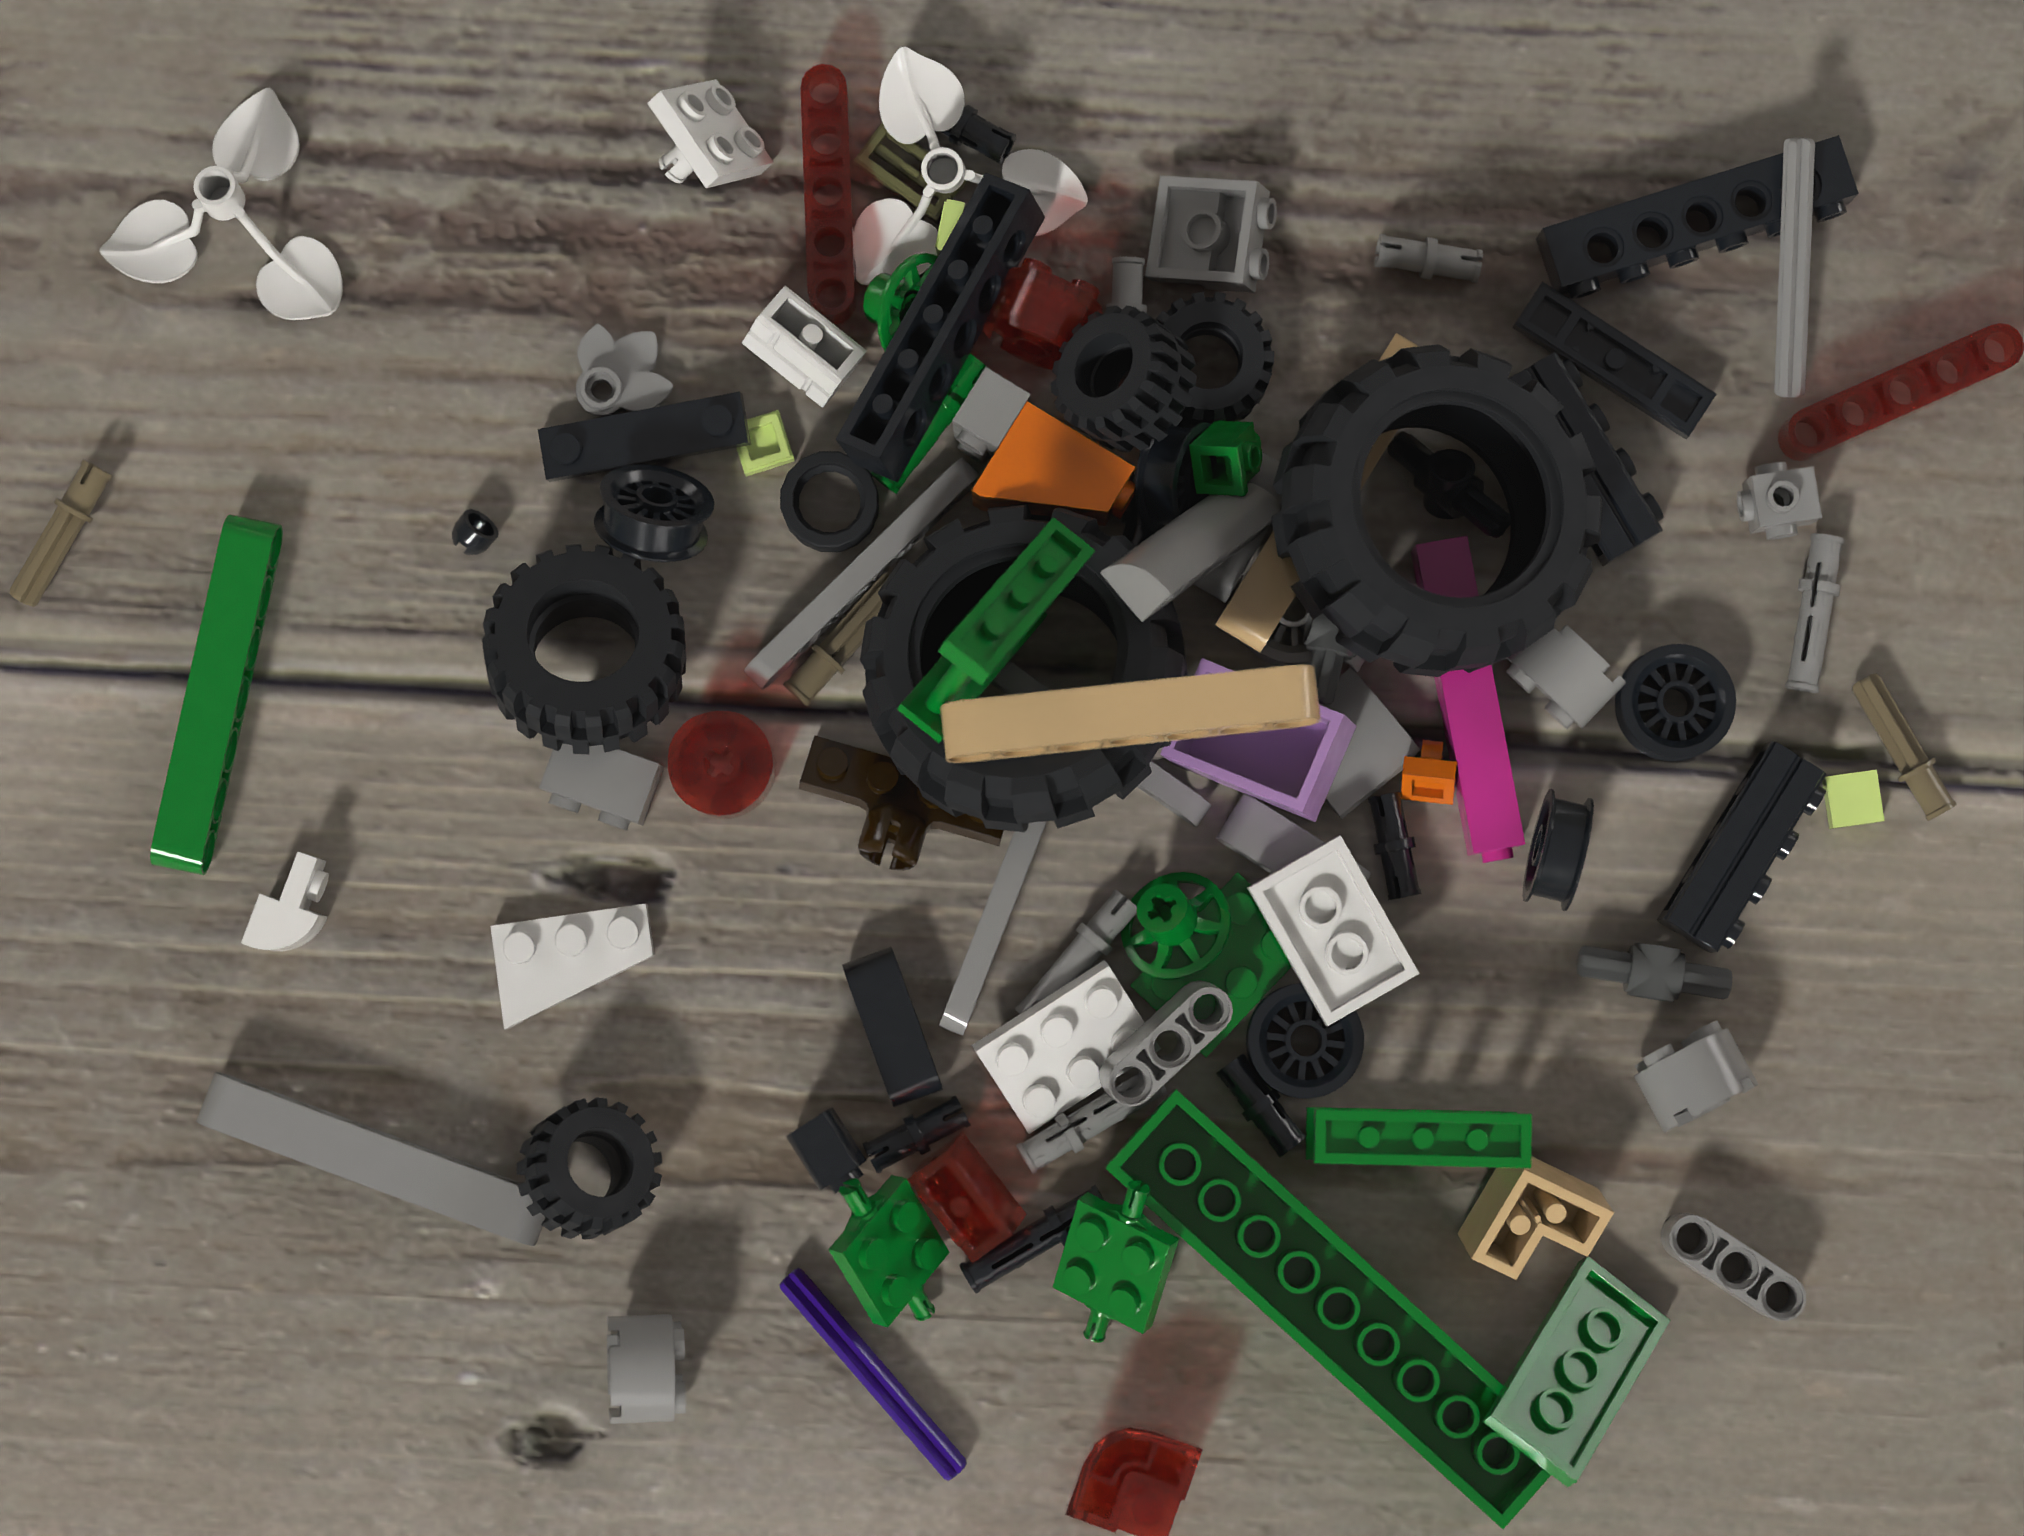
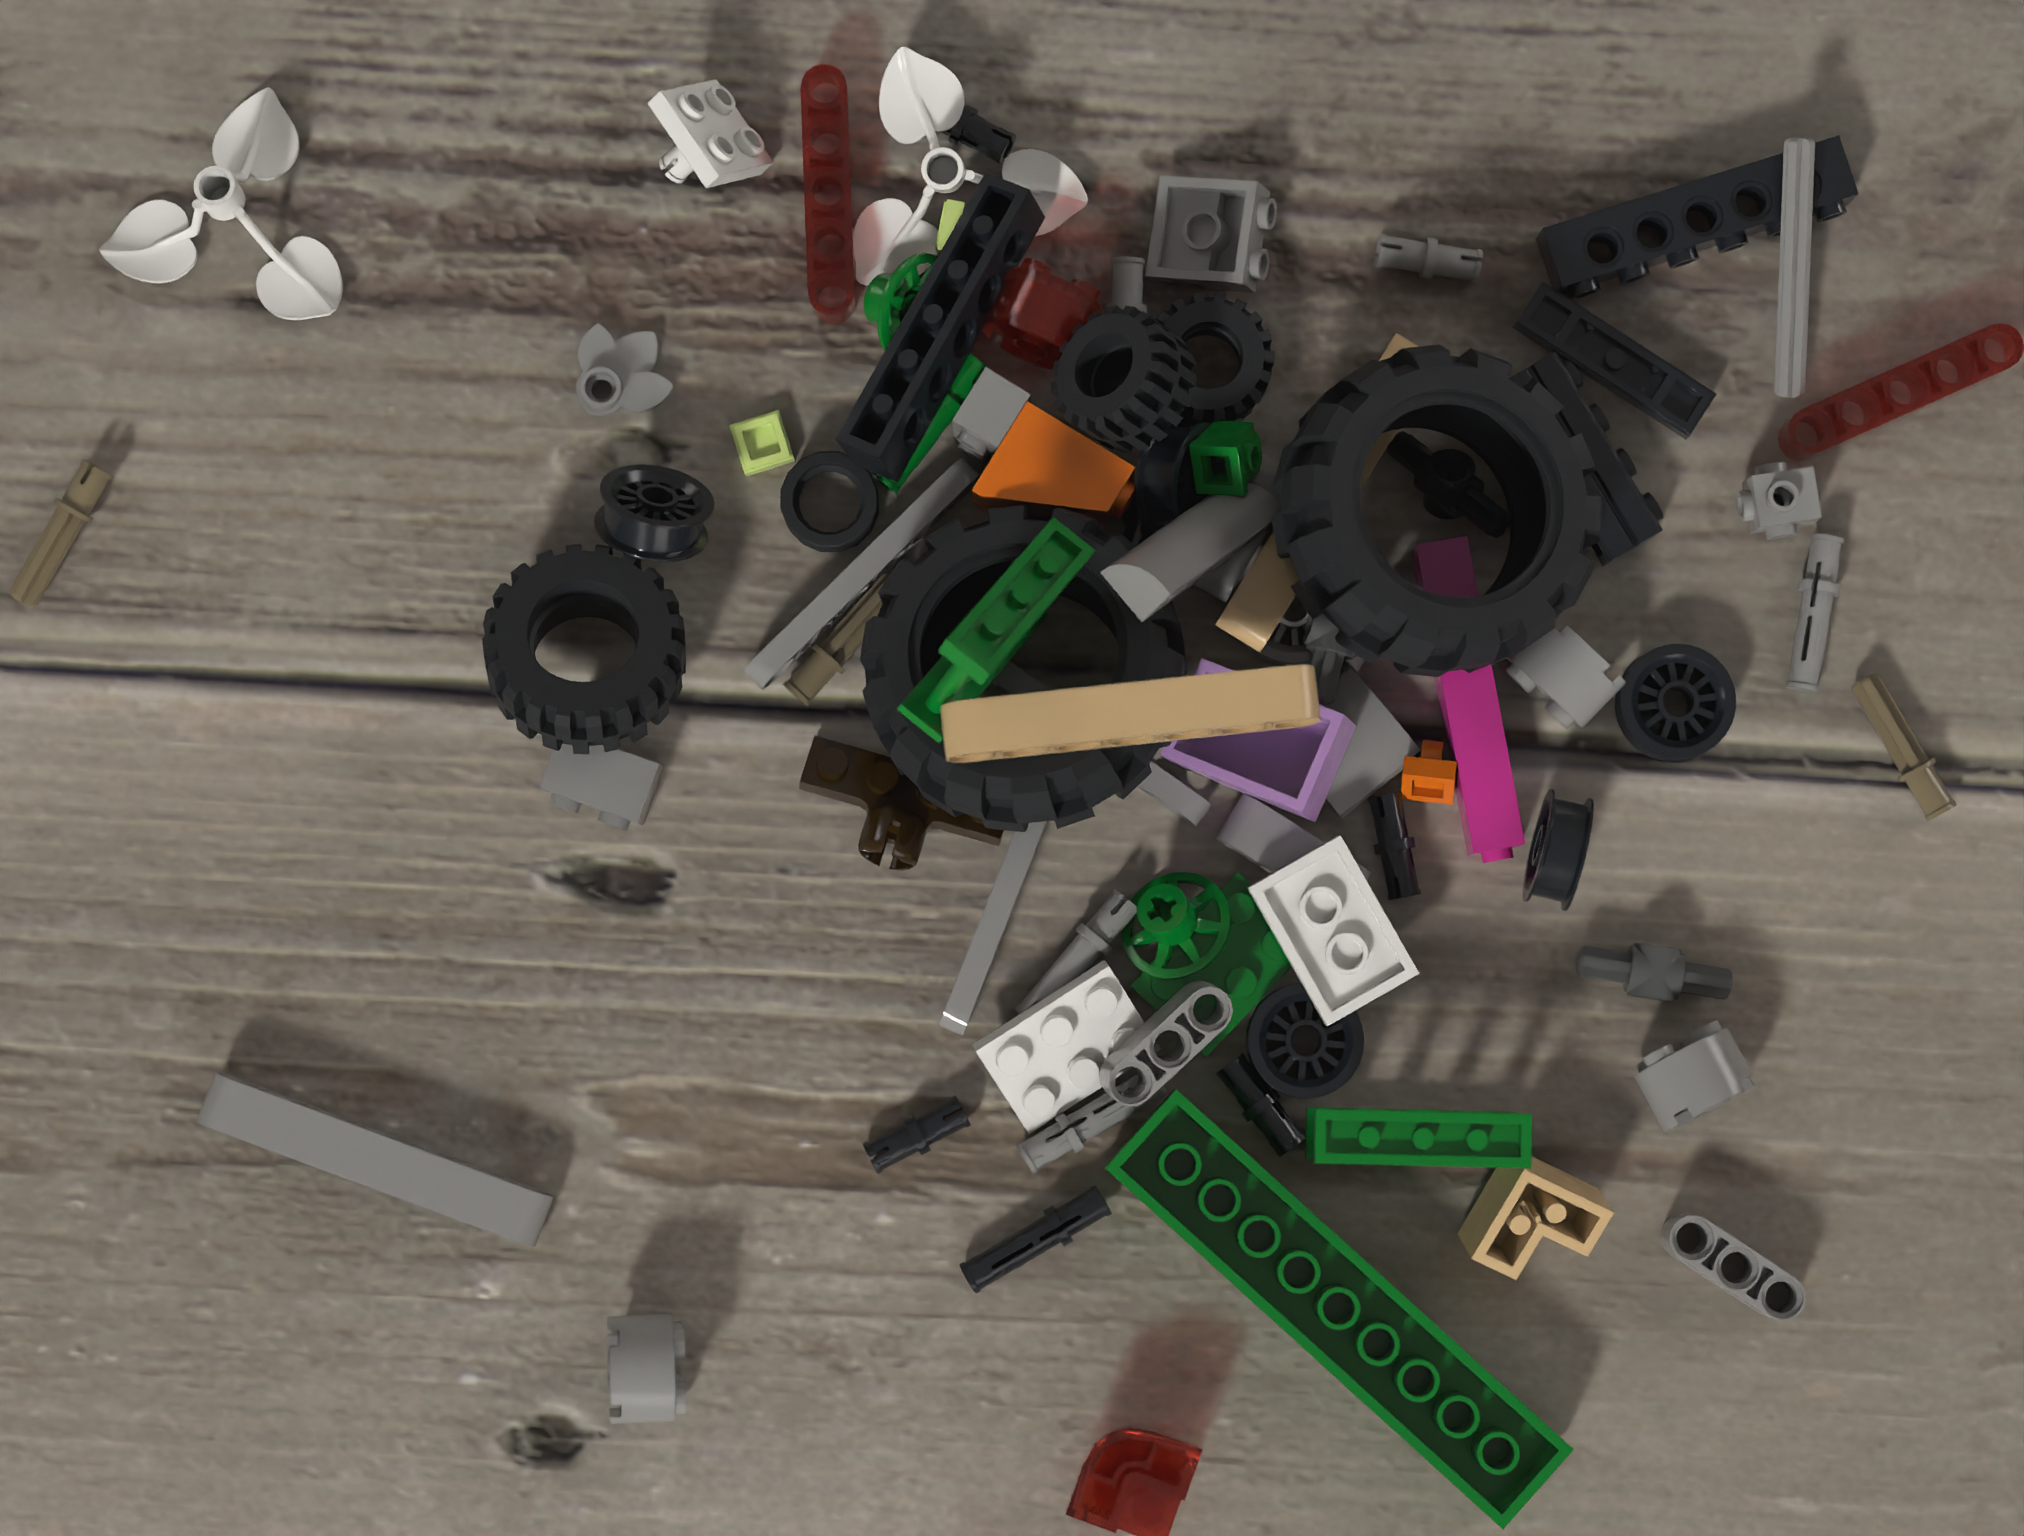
green beam [150,514,283,875] -> none
white brick [241,851,329,951] -> none
black hinge [452,509,498,555] -> none
white wing [490,904,655,1030] -> none
black tyre [516,1097,662,1240] -> none
black plate [538,392,751,482] -> none
clear red brick [668,711,777,819] -> none
white brick [742,285,867,408] -> none
dark purple axle [779,1268,967,1481] -> none
black brick [786,1107,866,1194] -> none
green plate [828,1175,950,1327] -> none
black beam [842,947,943,1107] -> none
olive tile [854,122,967,224] -> none
clear red brick [907,1132,1027,1263] -> none
green plate [1052,1180,1179,1343] -> none
plate [1482,1256,1671,1488] -> none
black brick [1657,741,1826,953] -> none
yellowish green tile [1822,769,1885,829] -> none

